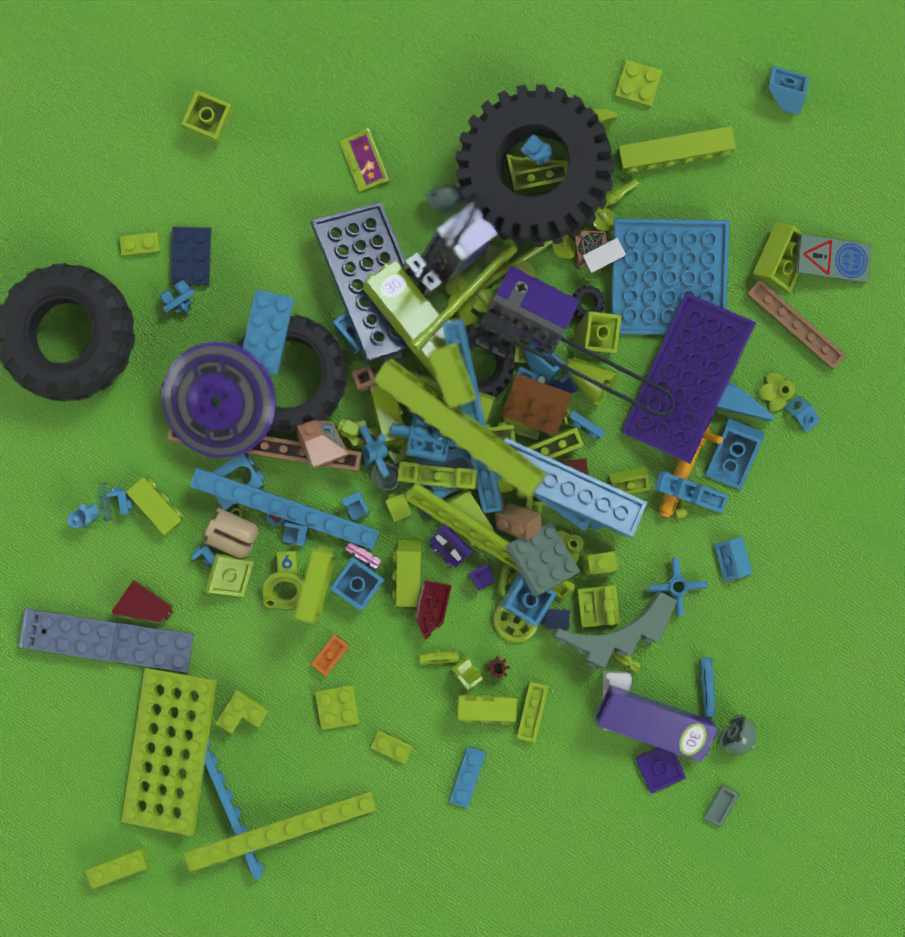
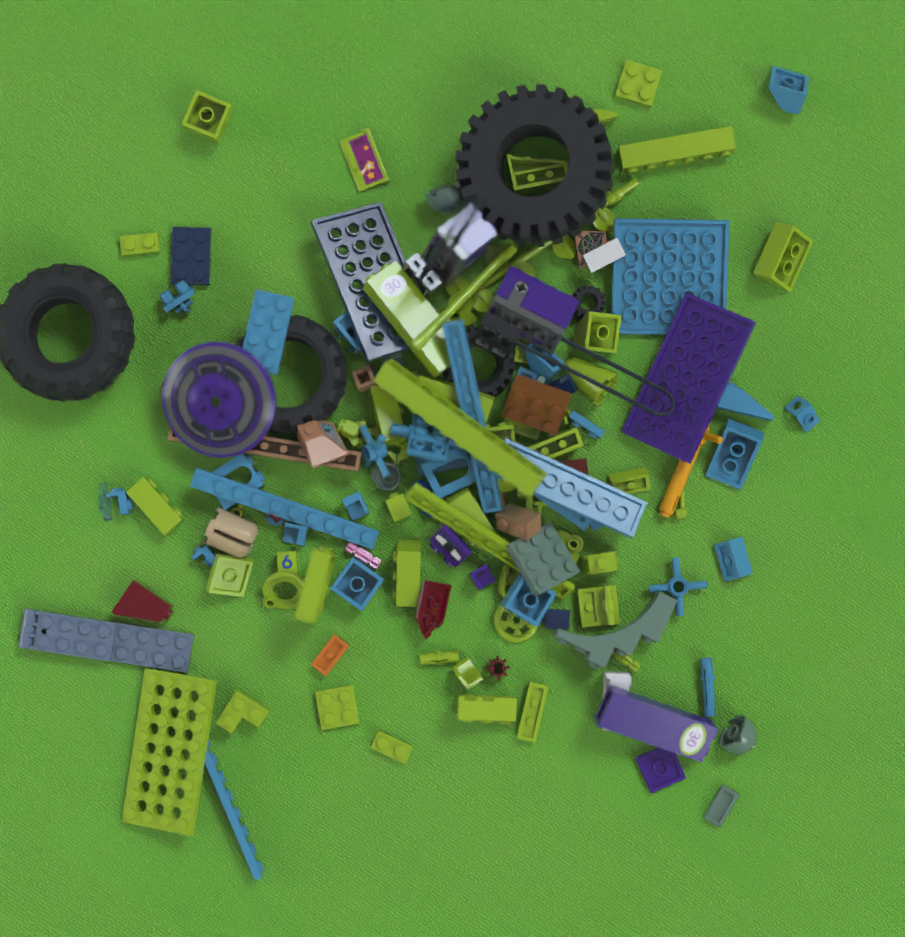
dark azure hips [67,503,100,528] -> none
lime brick [85,846,151,889] -> none
lime plate [184,791,376,872] -> none
lime slope [398,462,477,489] -> none
lime brick [429,343,477,409] -> none
dark azure plate [449,746,486,808] -> none
dark azure bracket [521,135,552,165] -> none
dark azure slope [654,471,729,513] -> none
medium nougat plate [746,280,846,370] -> none
lime plate [757,373,796,411] -> none
sand green tile [796,234,871,283] -> none

